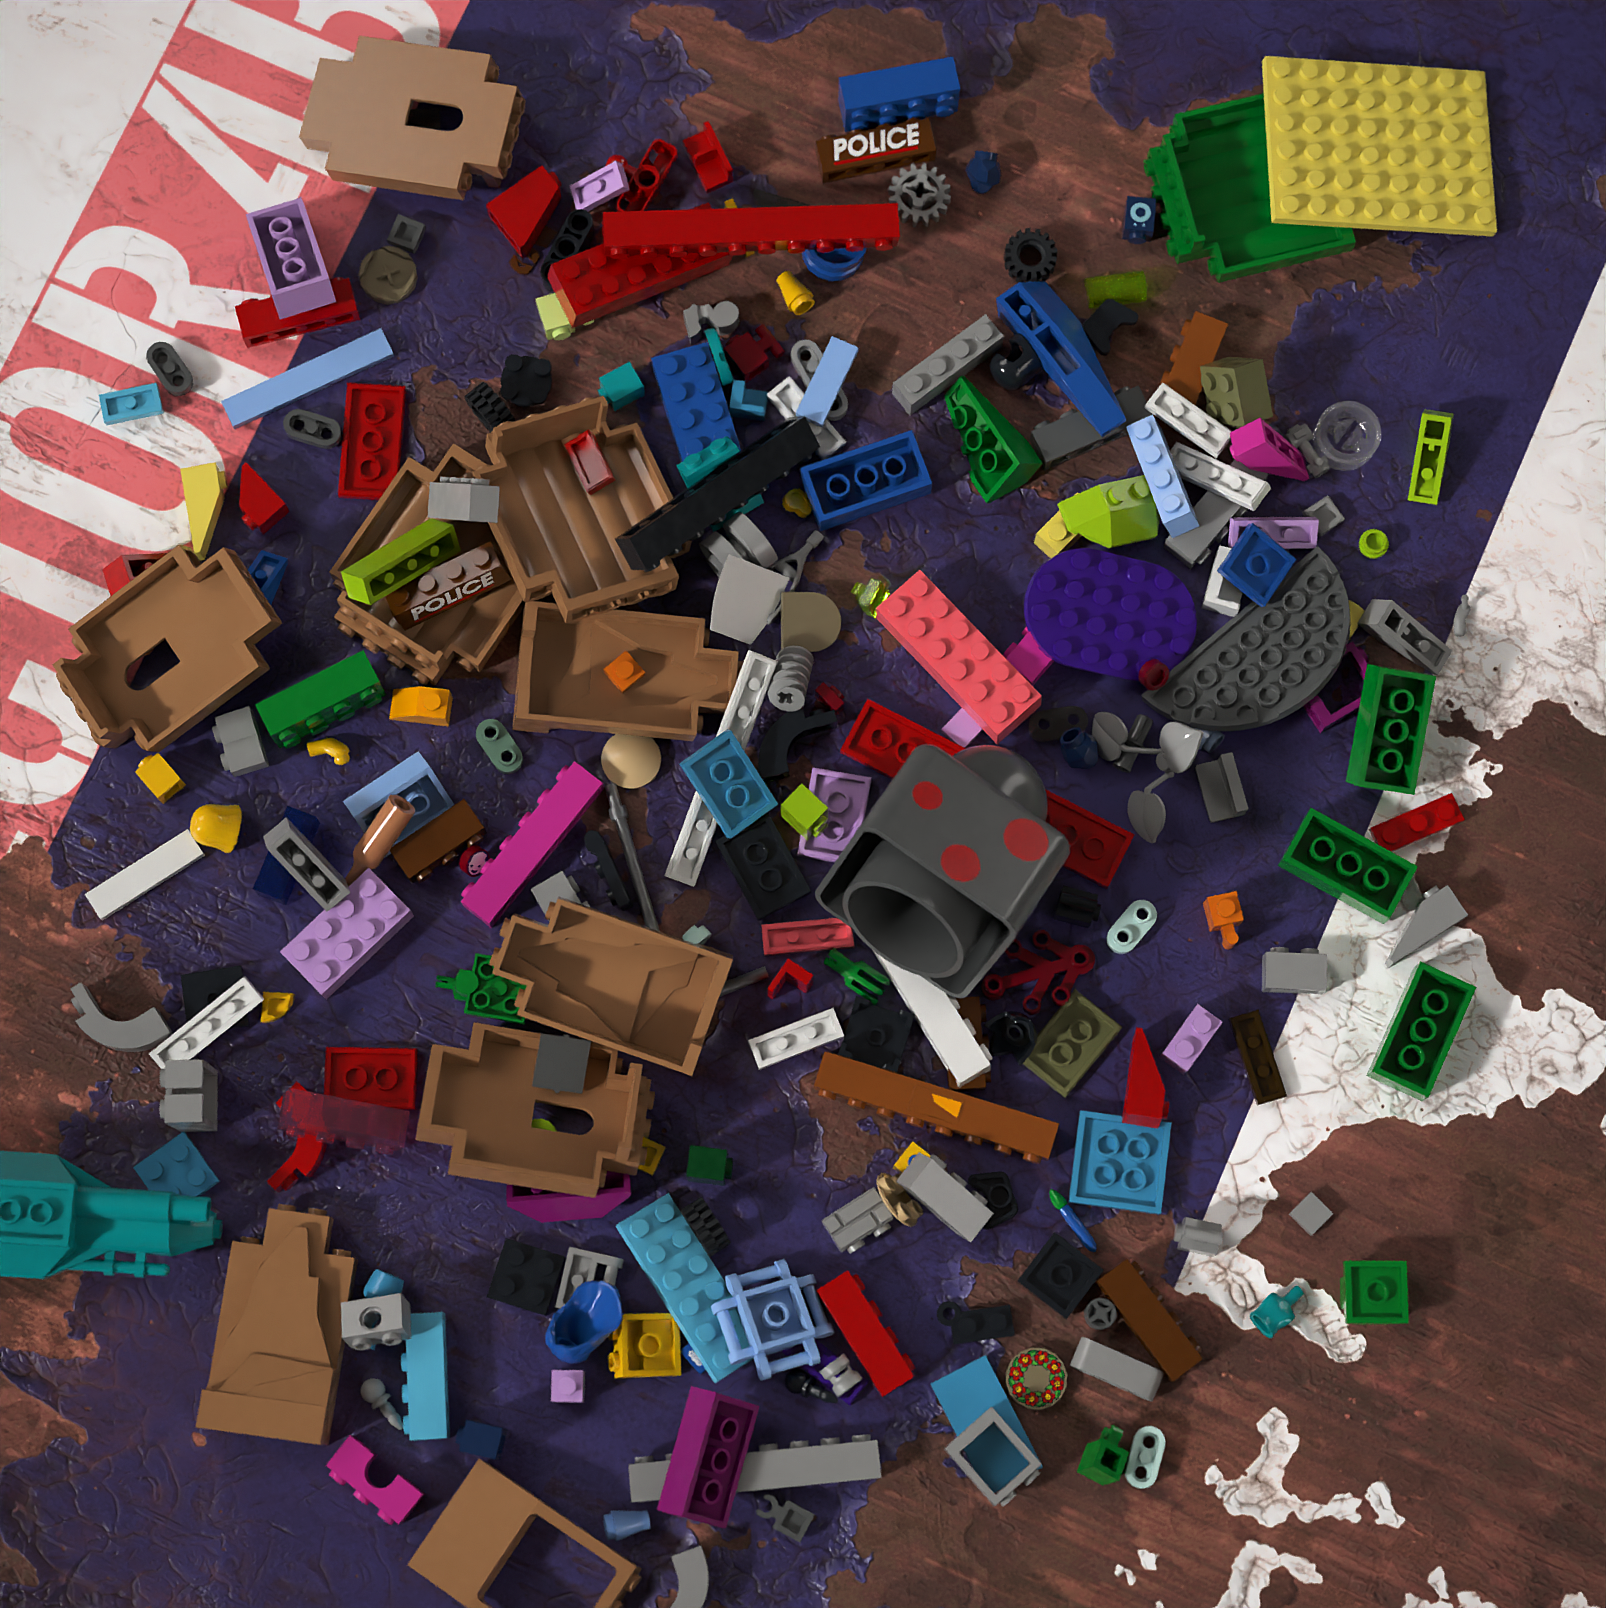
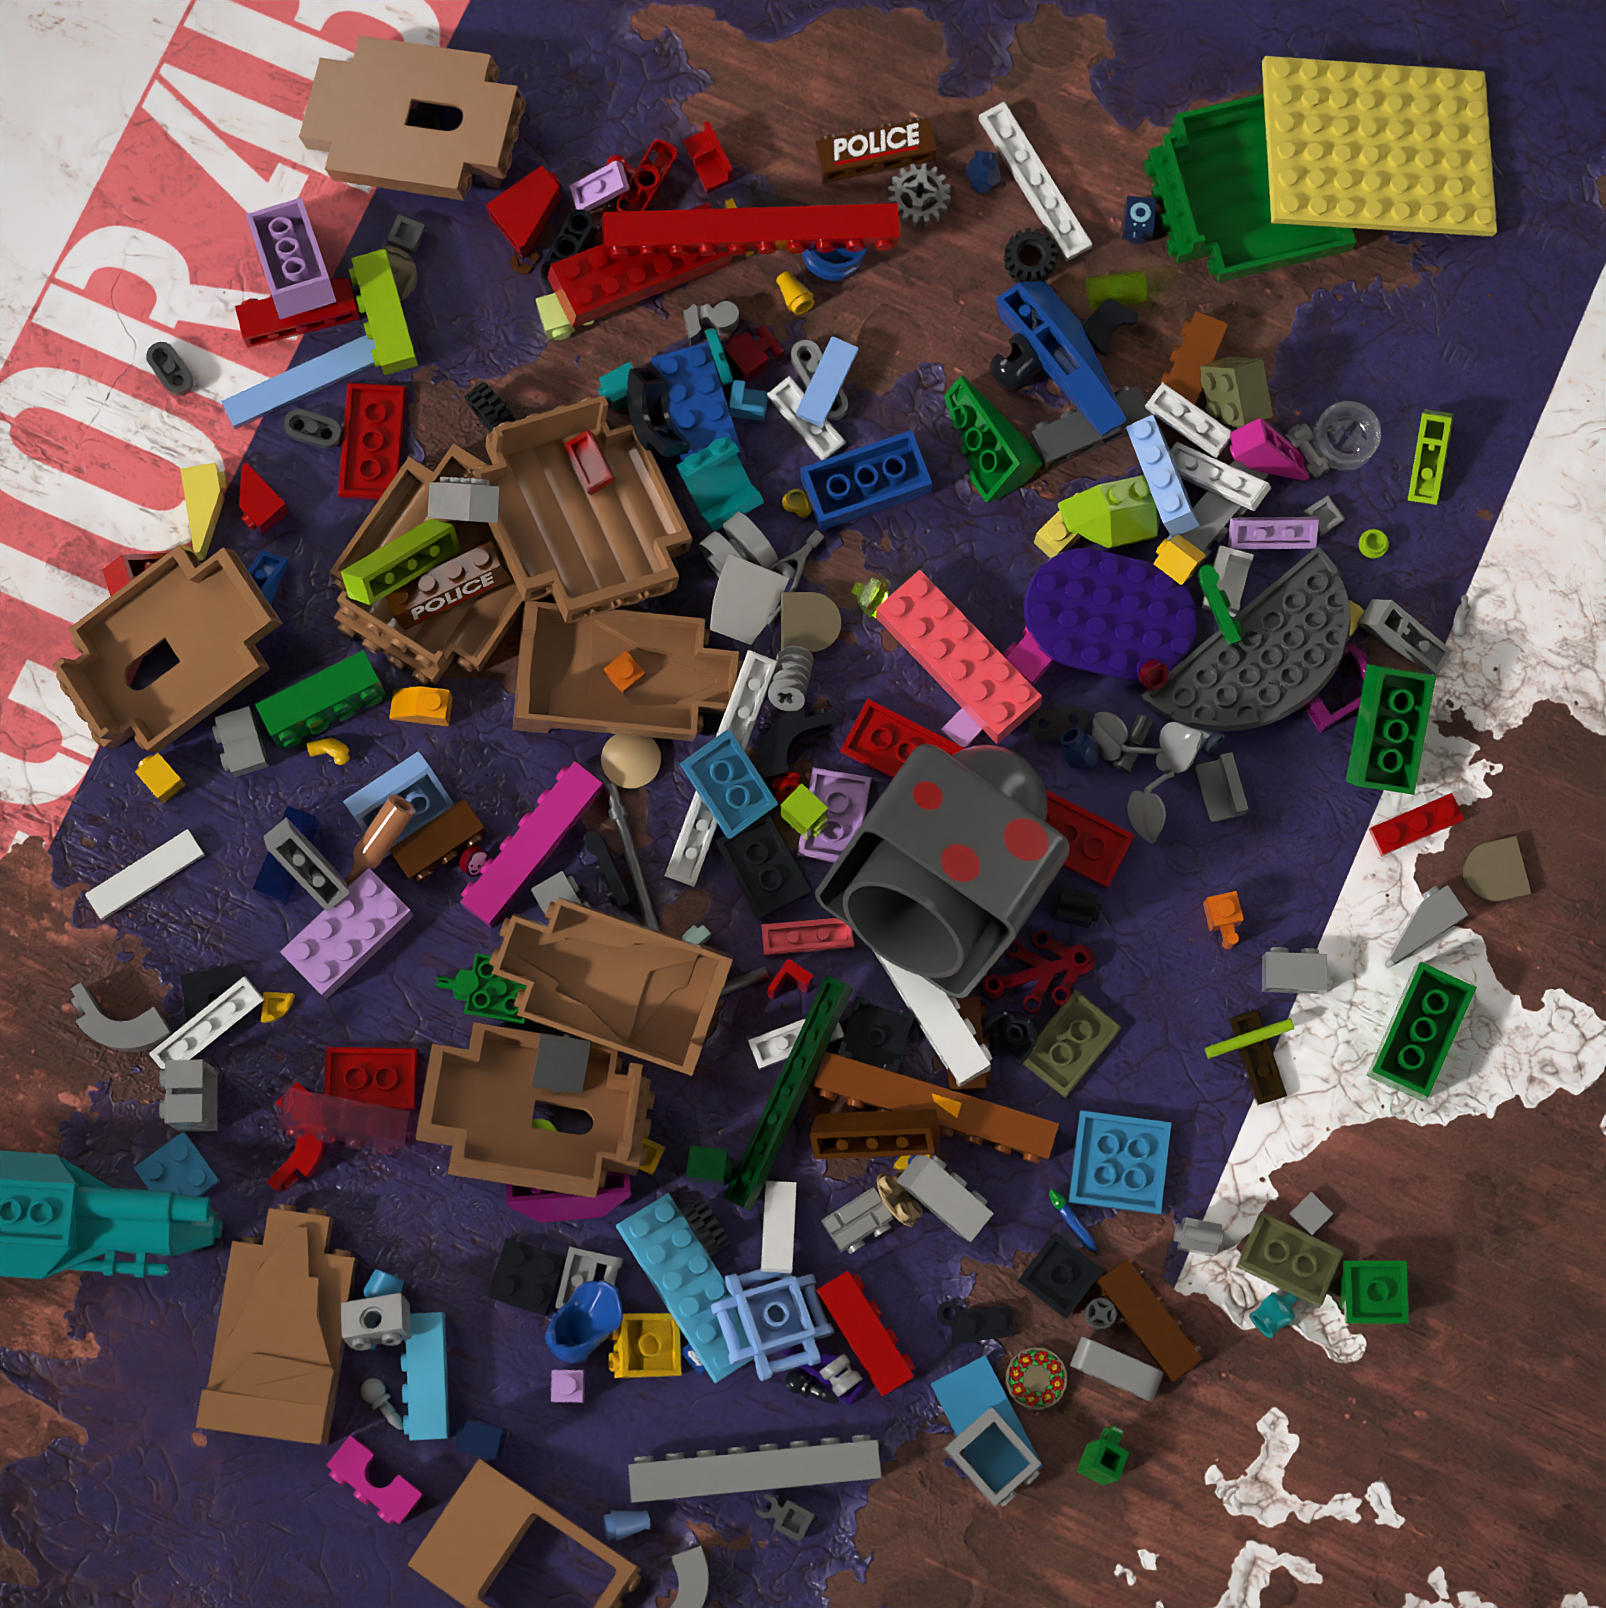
medium azure plate [99,383,164,426] -> none
yellow hair [190,804,242,853] -> none
sand green plate [476,719,523,774] -> none
black piece [500,354,552,407] -> none
black brick [615,416,820,572] -> none
magenta slope [657,1386,759,1529] -> none
dark red plate [815,682,844,716] -> none
green arm [823,948,891,1005] -> none
blue brick [838,57,960,132] -> none
light grey brick [892,314,1004,415] -> none
black piece [968,1171,1018,1230] -> none
light aqua plate [1107,900,1157,954] -> none
red slope [1122,1027,1169,1129] -> none
light aqua plate [1125,1426,1165,1488] -> none
lavender brick [1159,1004,1222,1075] -> none
blue tile [1217,523,1297,607] -> none
green brick [1278,808,1418,924] -> none
none -> lime brick [349,249,418,375]
none -> black arch [627,367,690,457]
none -> dark green plate [724,975,854,1211]
none -> white tile [761,1181,796,1273]
none -> red plate [771,772,800,802]
none -> reddish brown brick [810,1109,941,1160]
none -> white plate [979,102,1092,262]
none -> yellow brick [1153,534,1206,585]
none -> green hinge [1197,564,1243,646]
none -> lime bar [1204,1018,1295,1059]
none -> olive tile [1236,1211,1344,1308]
none -> dark tan tile [1463,836,1532,903]

